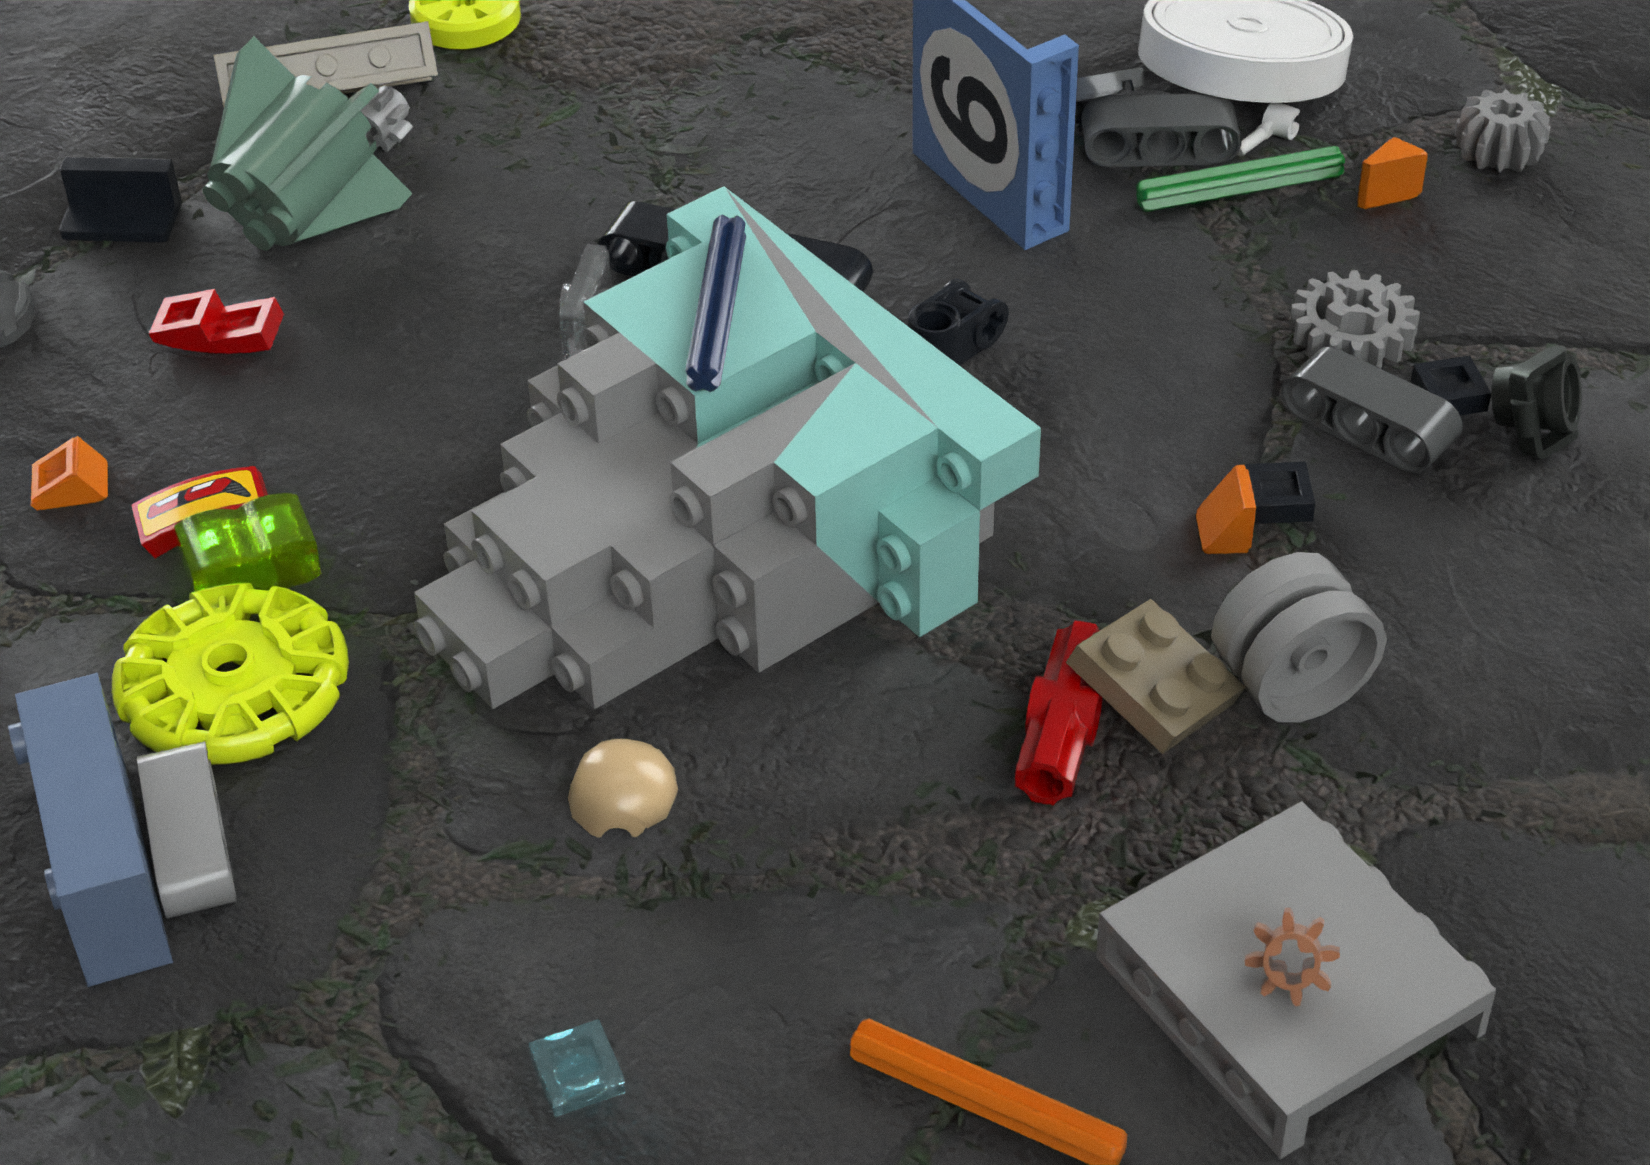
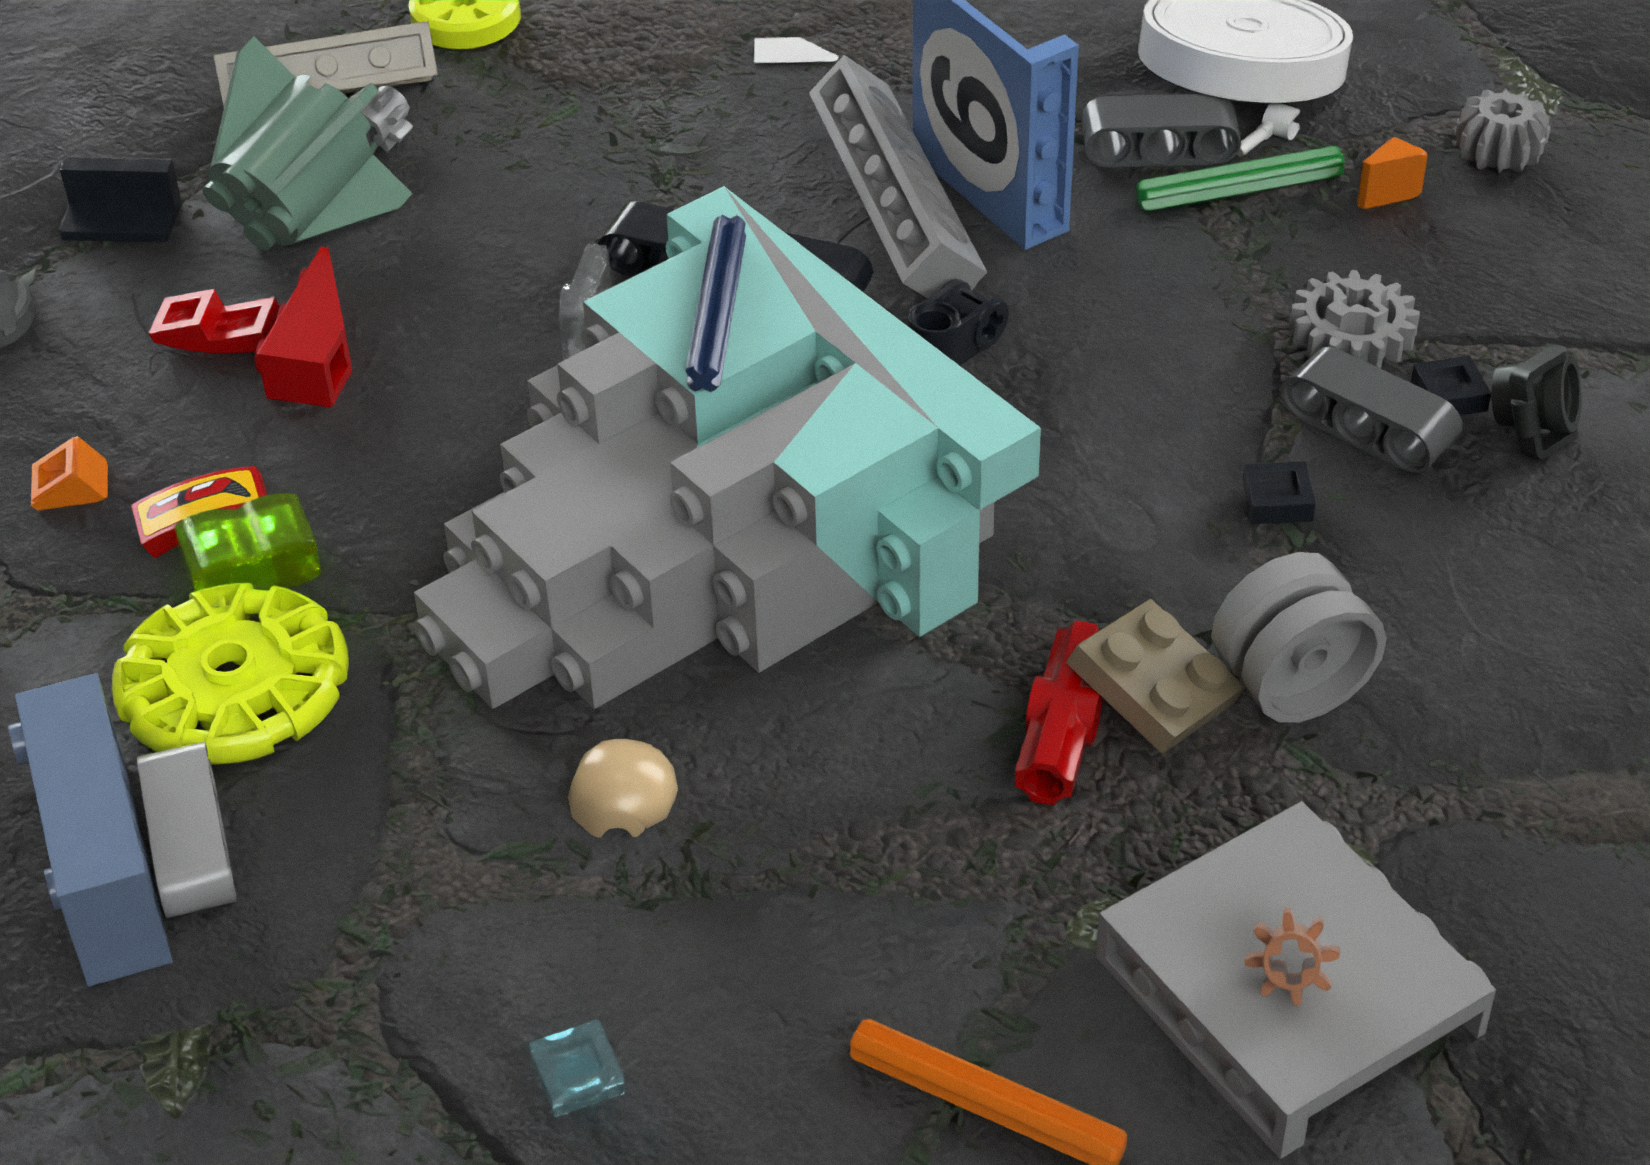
dark grey tile [1076,67,1146,102] -> none
orange slope [1196,465,1256,554] -> none
none -> red slope [254,247,352,408]
none -> white sticker [754,37,838,63]
none -> light grey brick [809,55,987,299]

